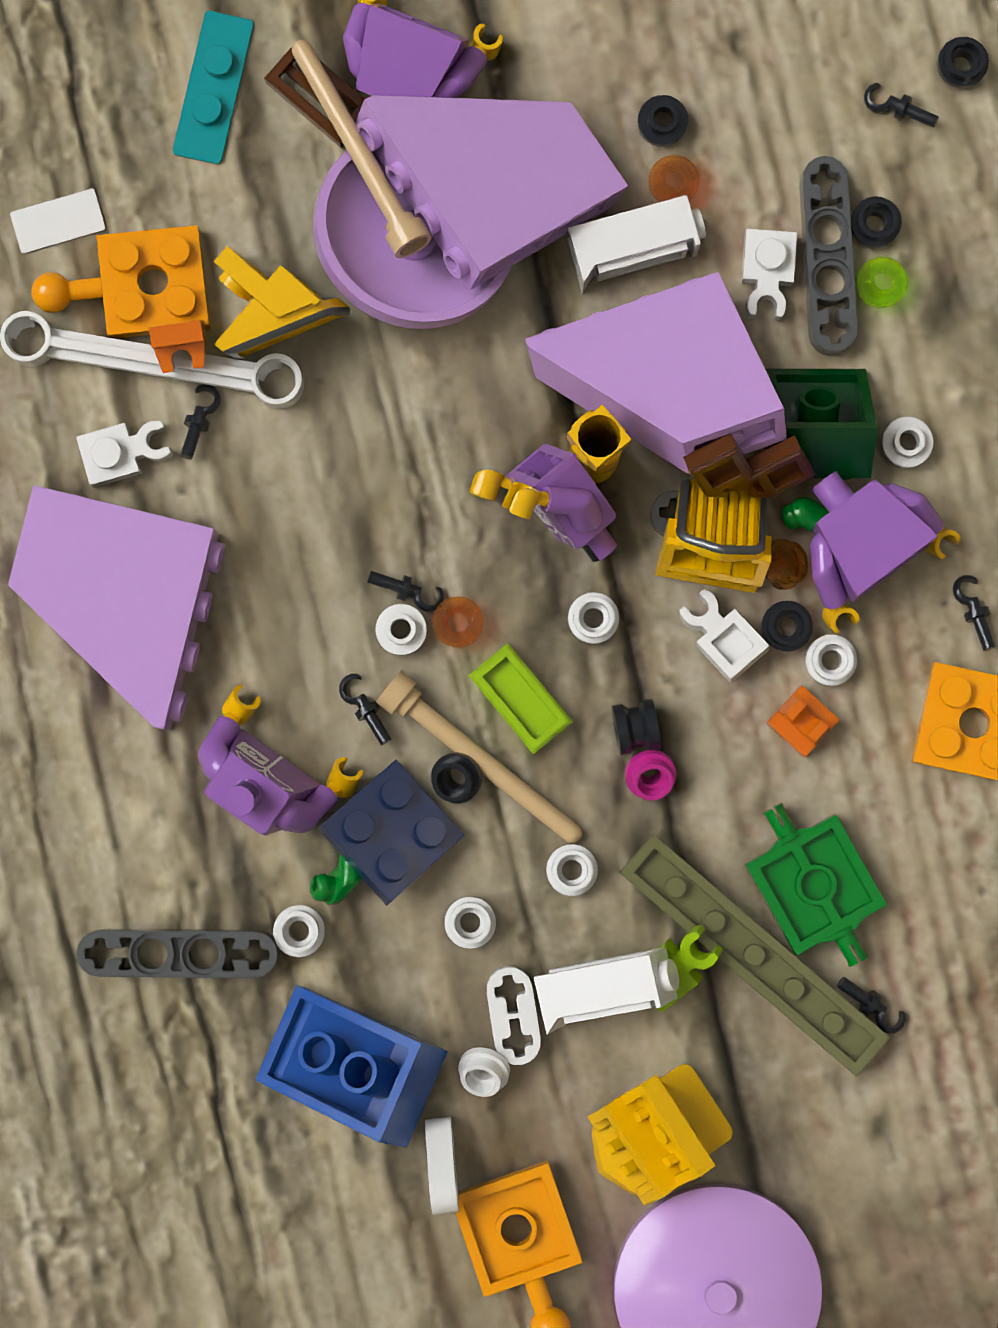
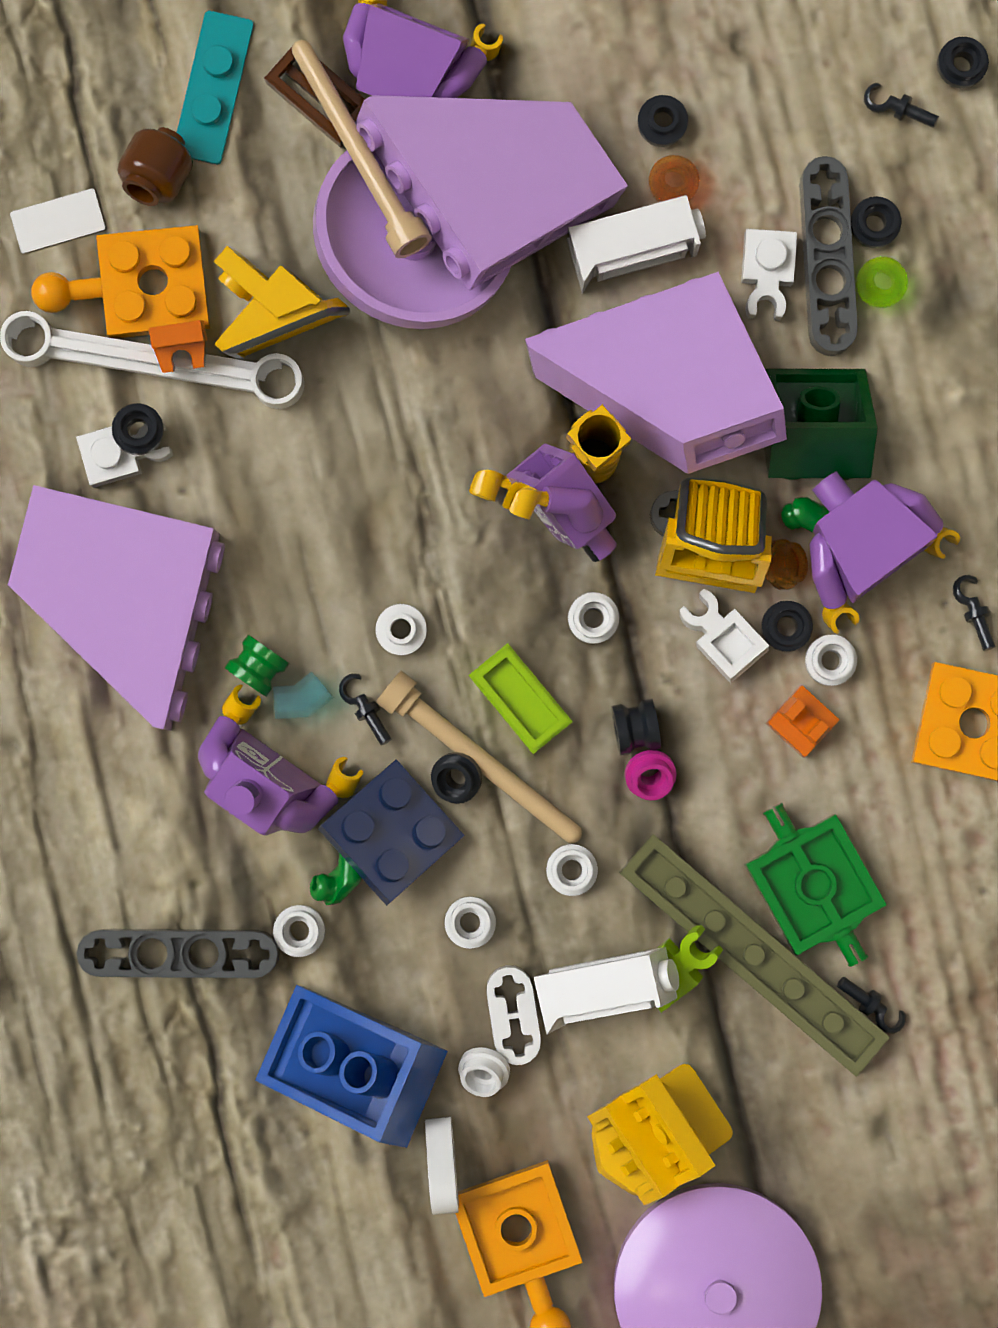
black hand [180,384,221,460] -> none
black hand [367,571,444,612] -> none
clear orange plate [433,596,484,648] -> none
reddish brown tile [683,433,816,498] -> none
white plate [881,417,933,468] -> none
none -> black plate [112,403,164,455]
none -> reddish brown head [117,127,193,206]
none -> green wheel [224,634,290,697]
none -> clear light blue piece [273,672,334,720]

